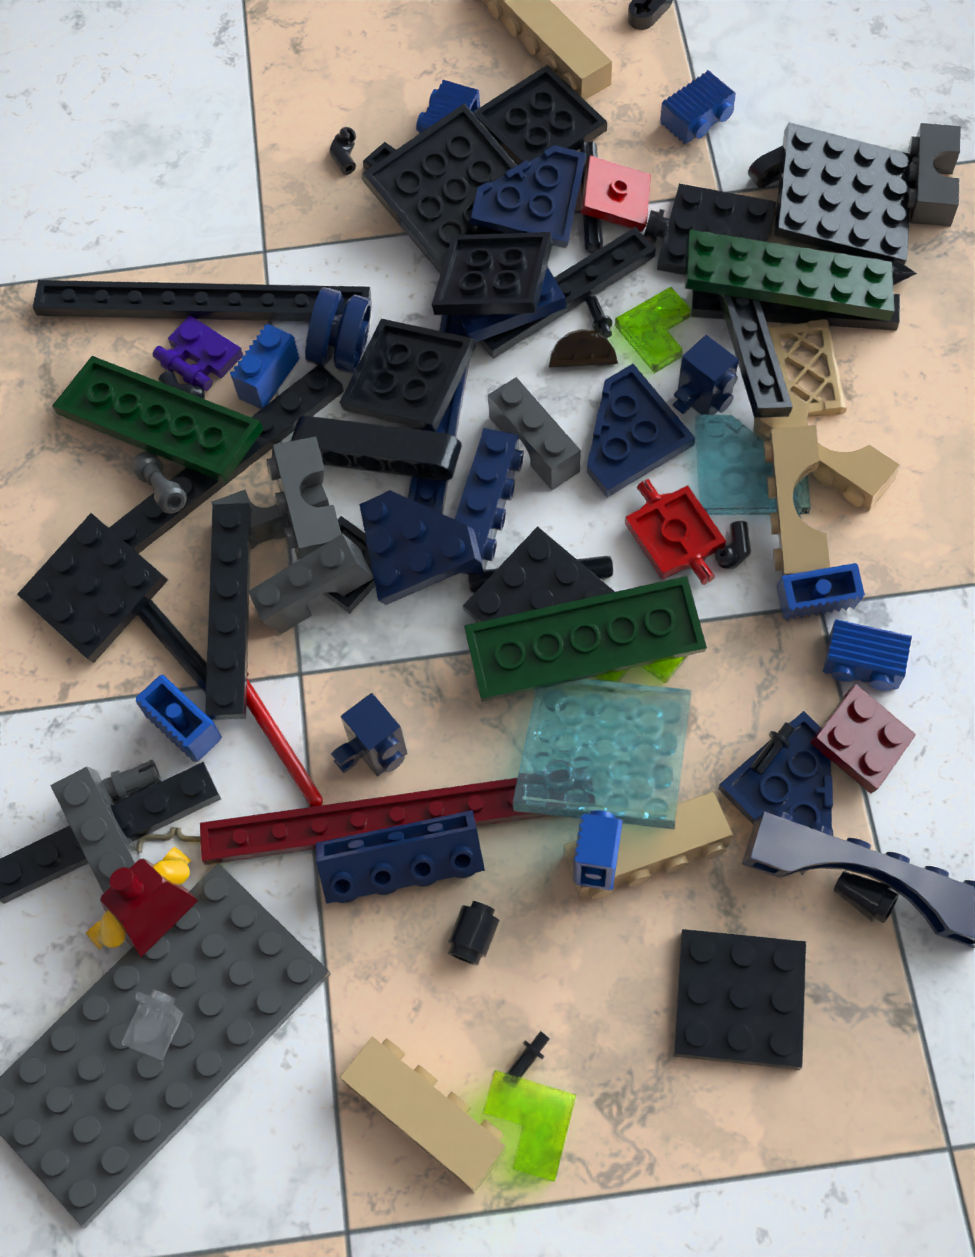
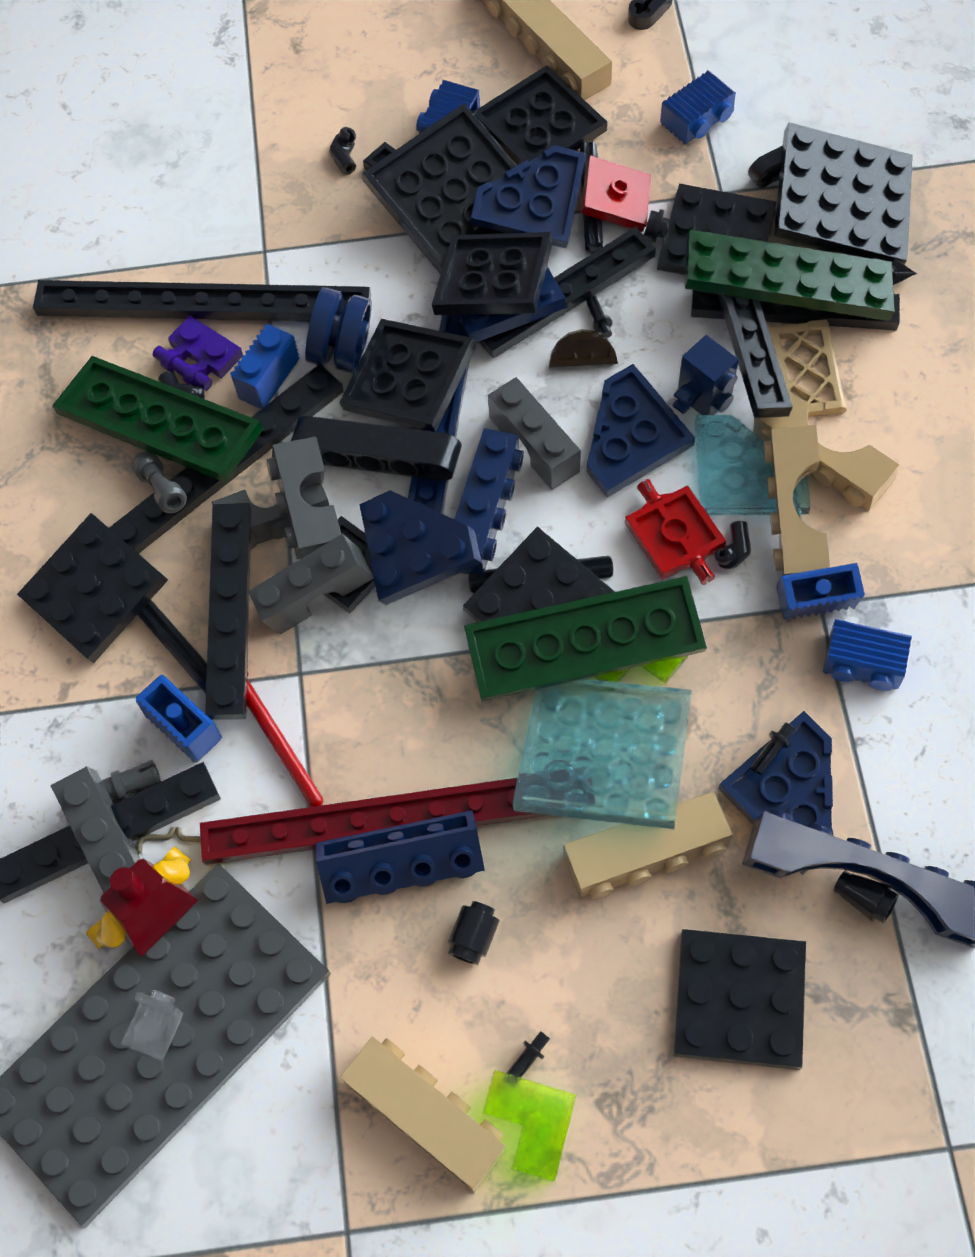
dark blue brick [331,693,408,777] -> none
blue brick [573,810,623,890] -> none
clear neon green plate [615,287,691,373] -> none
plate [810,684,916,794] -> none
dark grey arch [907,123,961,227] -> none

